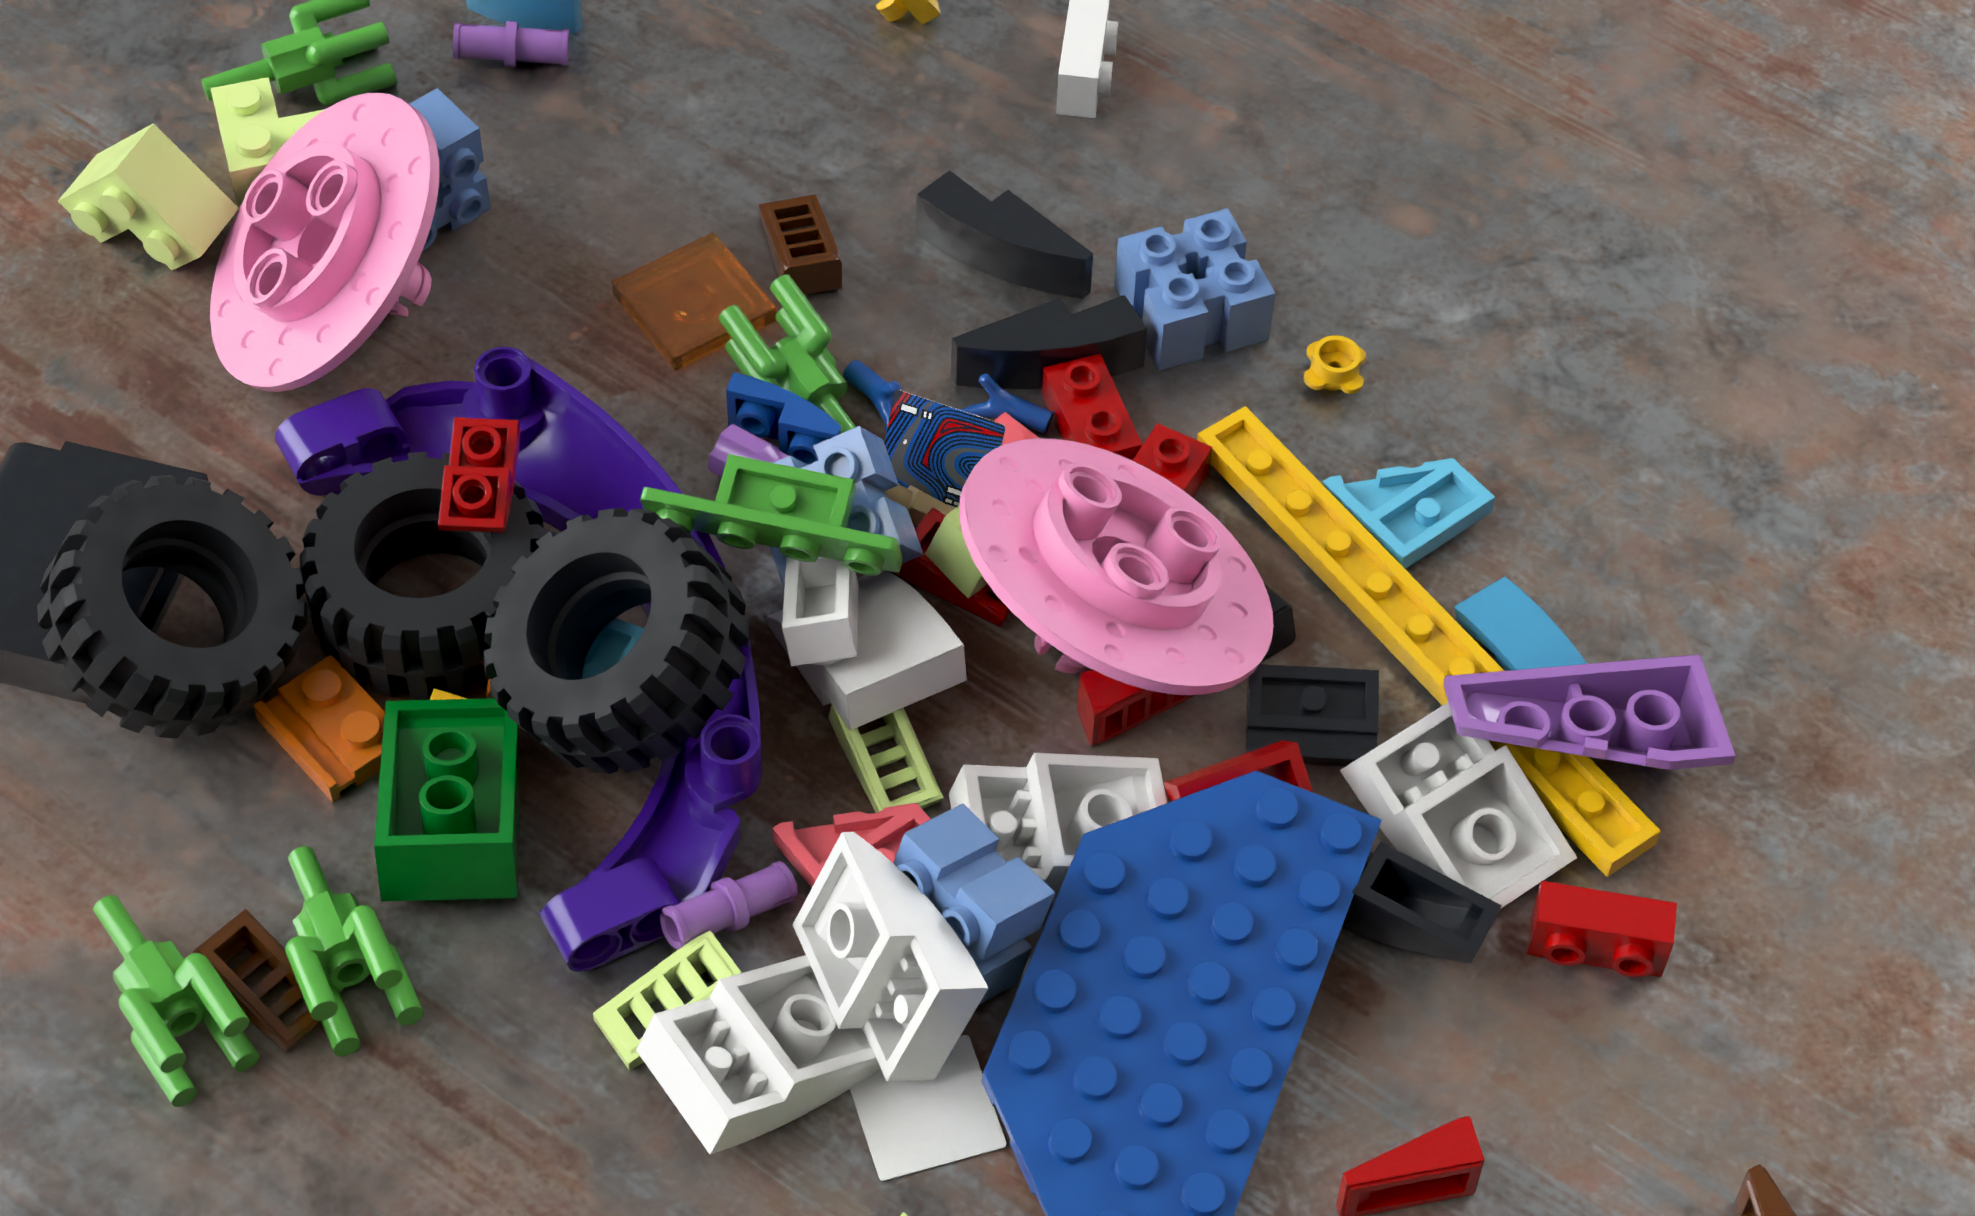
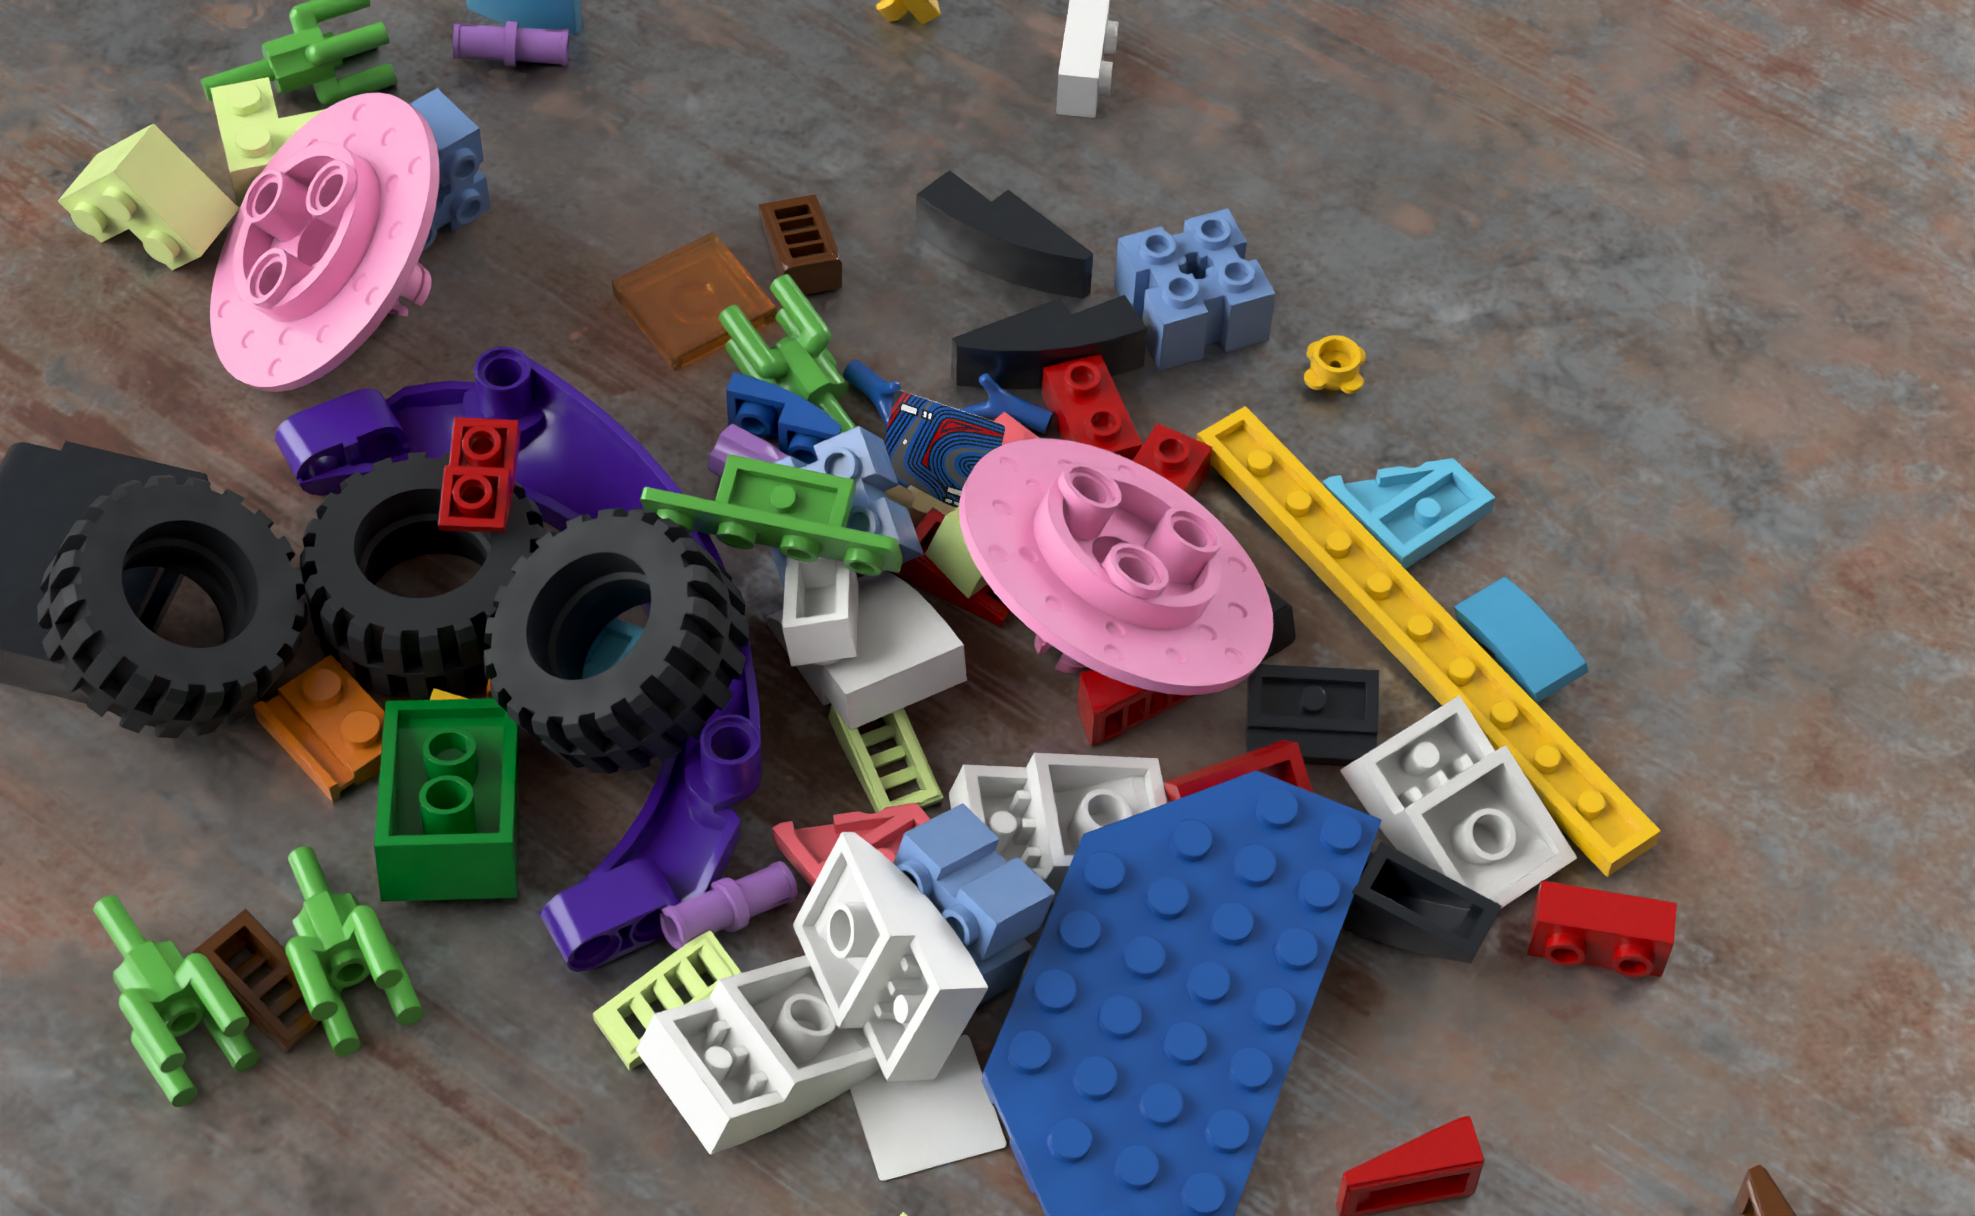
medium lavender wedge [1443,654,1736,770] -> none

